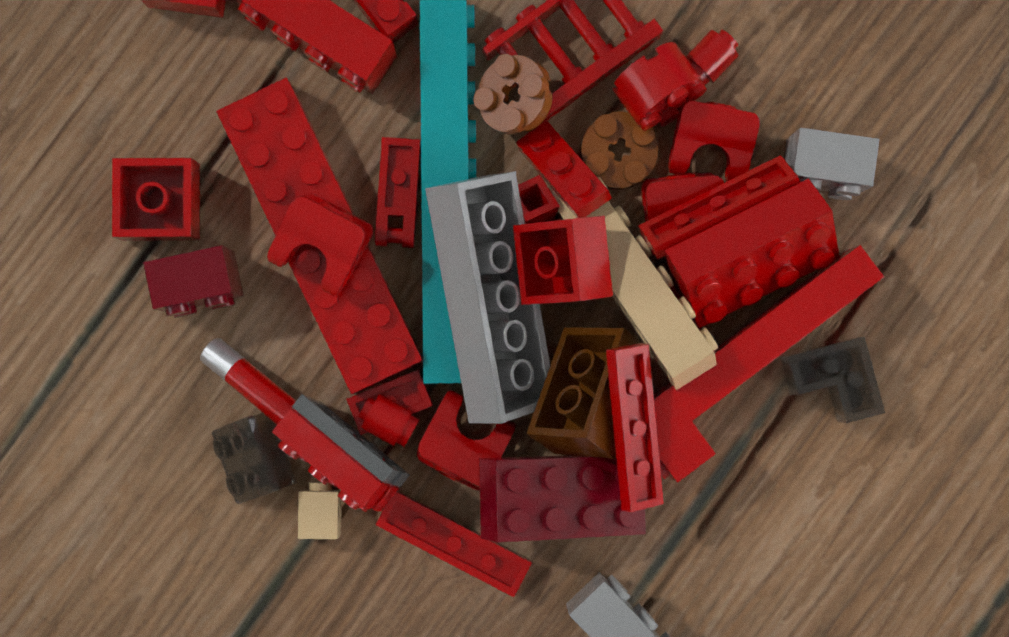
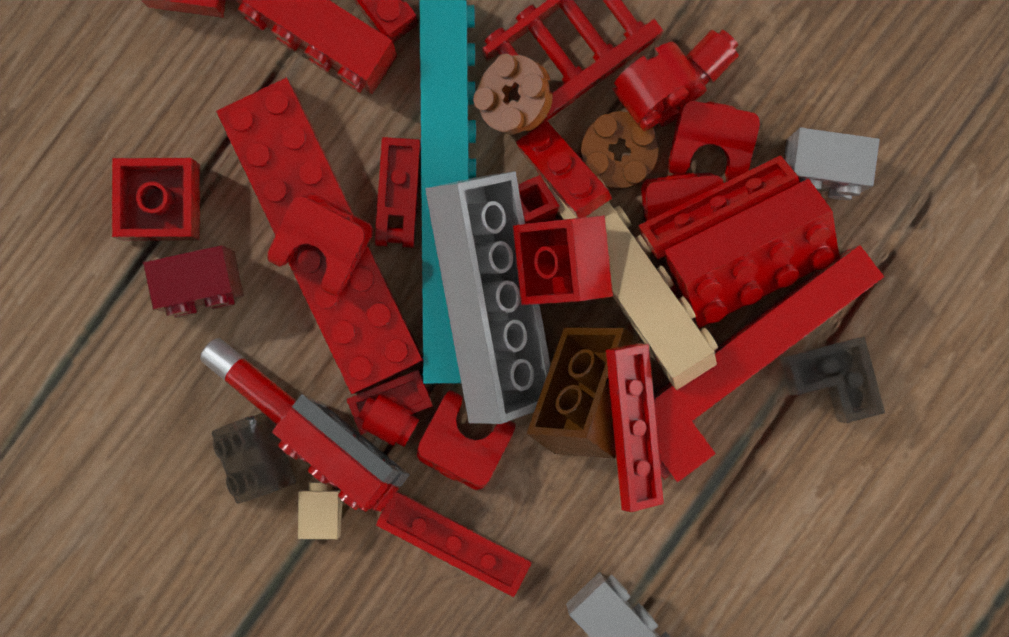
dark red brick [479,455,646,543] -> none

